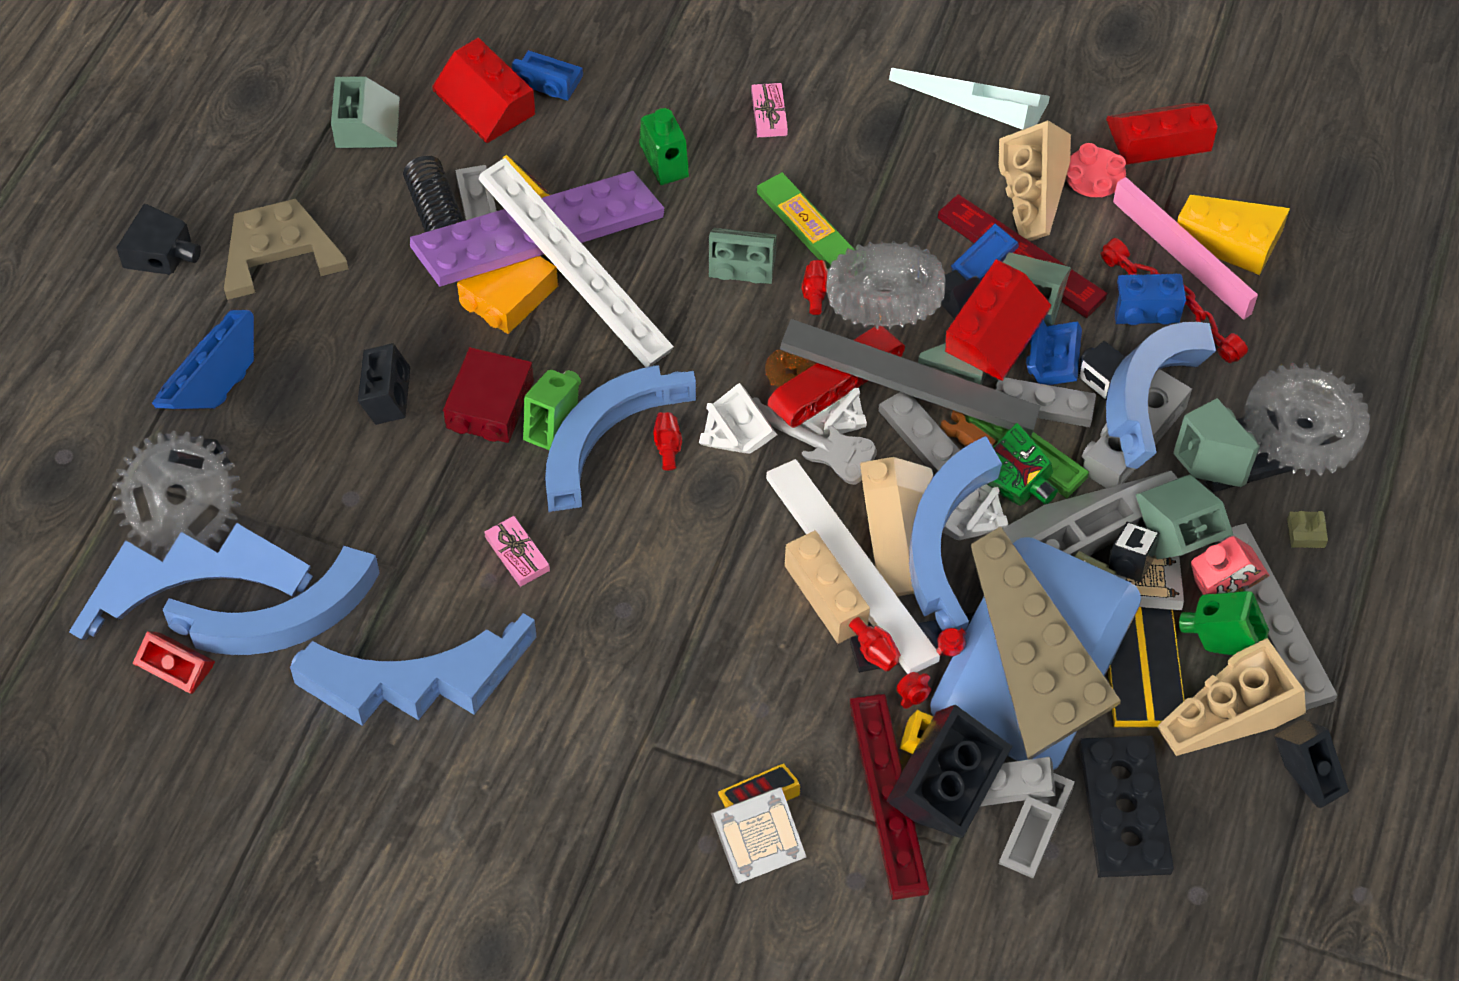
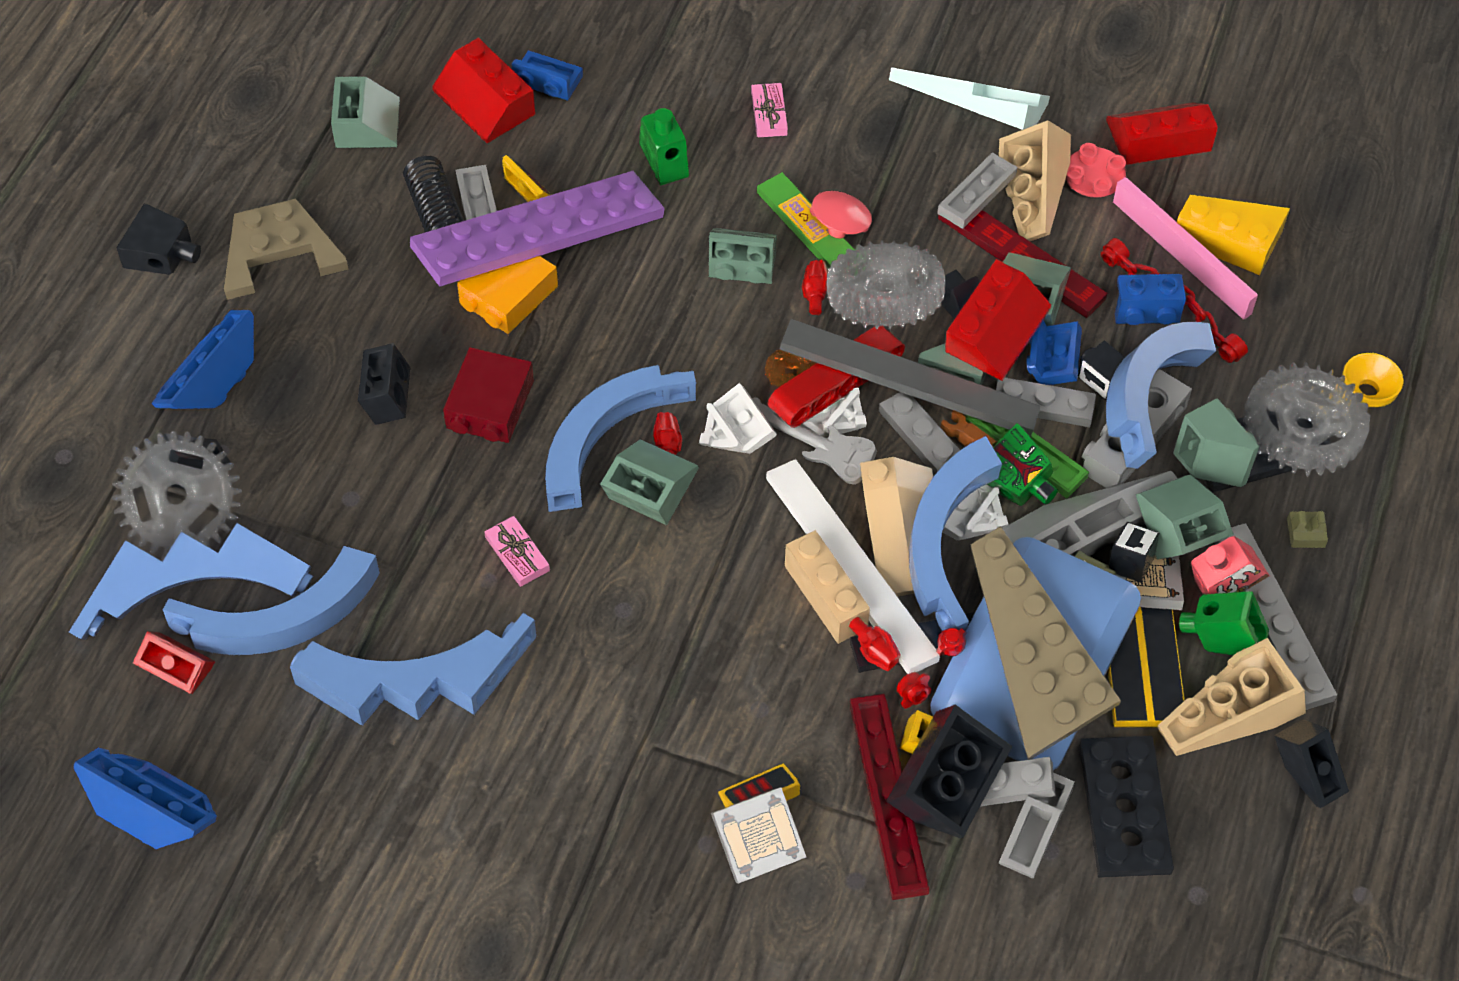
white plate [478,158,674,367] -> none
bright green torso [523,370,581,450] -> none
blue tile [951,224,1019,282] -> none
none -> blue wedge [74,747,217,849]
none -> sand green slope [600,439,699,525]
none -> coral dish [810,191,872,239]
none -> light grey plate [937,153,1018,229]
none -> yellow piece [1342,353,1403,407]

